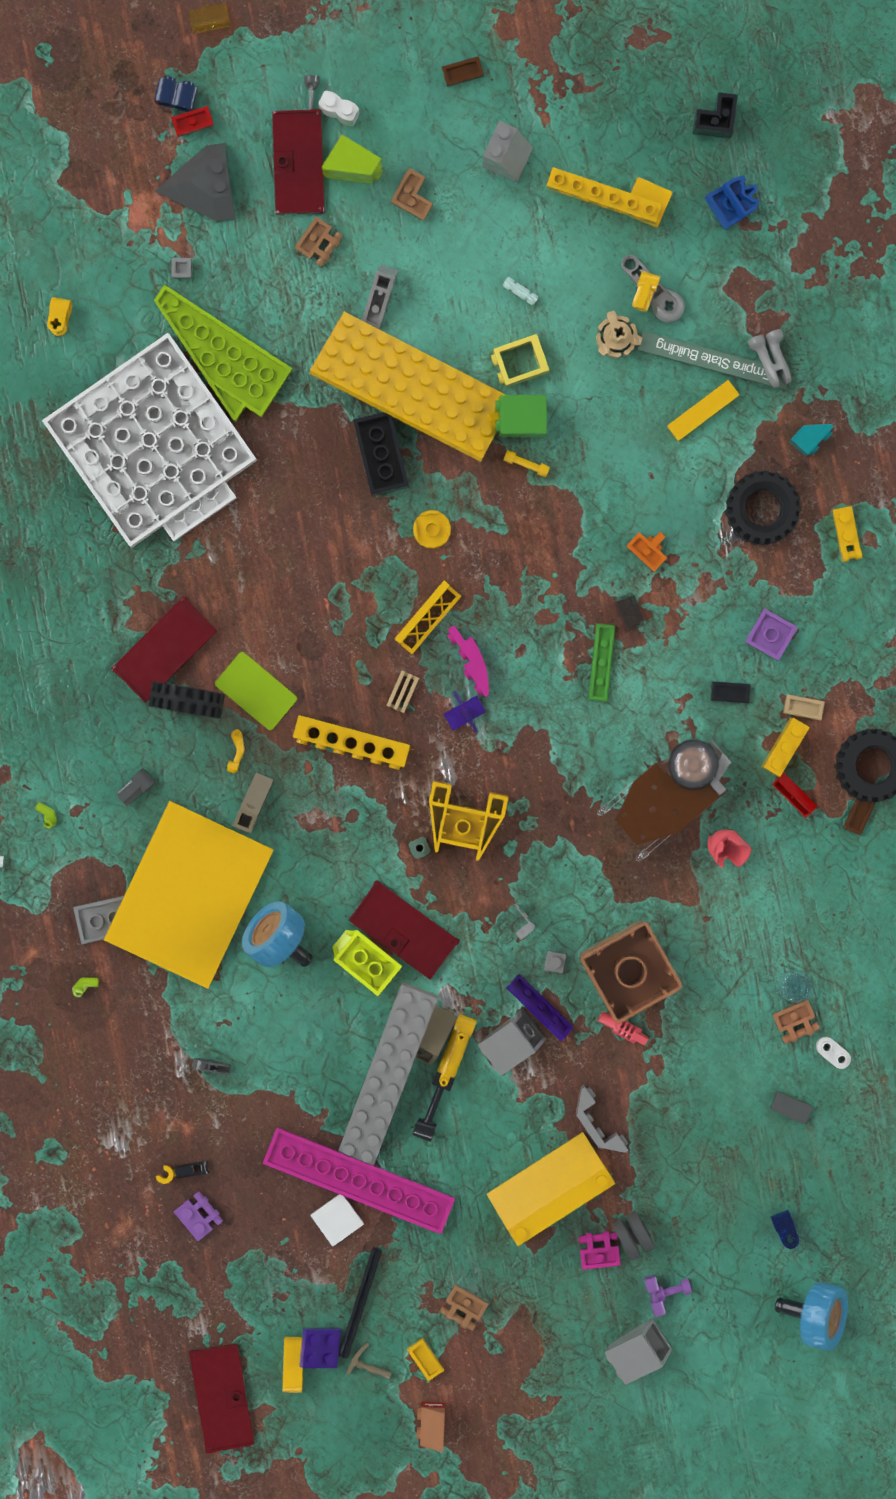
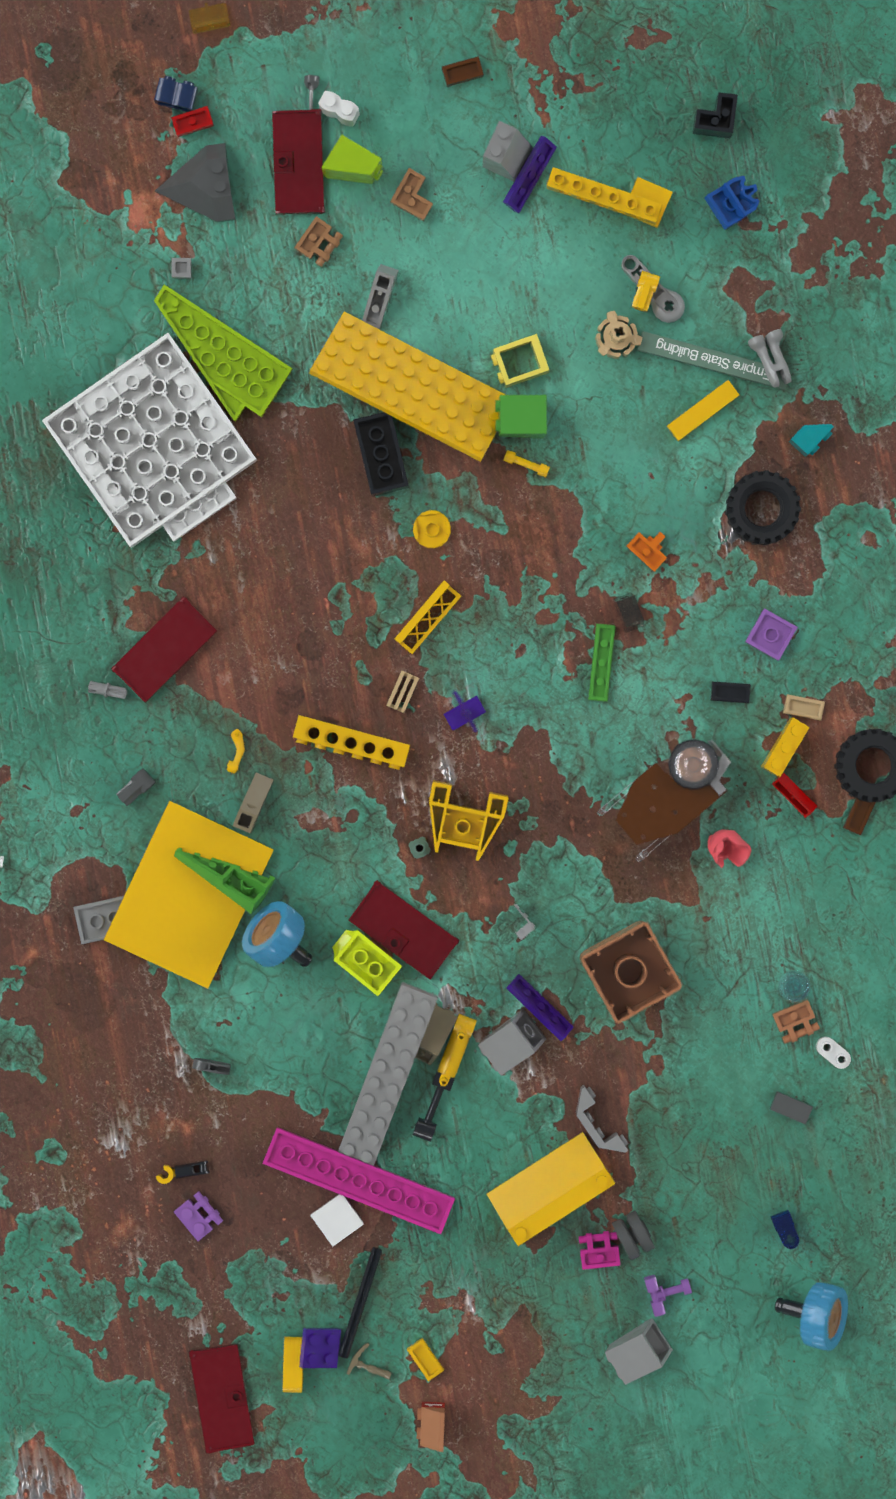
lime arm [35,802,57,829] -> none
yellow piece [47,297,72,336] -> none
lime arm [72,977,99,997] -> none
black tyre [148,681,225,719] -> none
lime sticker [215,652,297,730] -> none
medium nougat plate [439,1284,488,1331] -> none
dark pink slope [447,626,489,697] -> none
light aqua axle [503,277,538,305] -> none
light grey plate [544,950,566,973] -> none
coral hinge [597,1011,648,1046] -> none
yellow plate [832,506,862,562] -> none
none -> light grey axle [88,681,127,699]
none -> bright green wedge [174,848,275,914]
none -> dark purple plate [503,136,557,213]

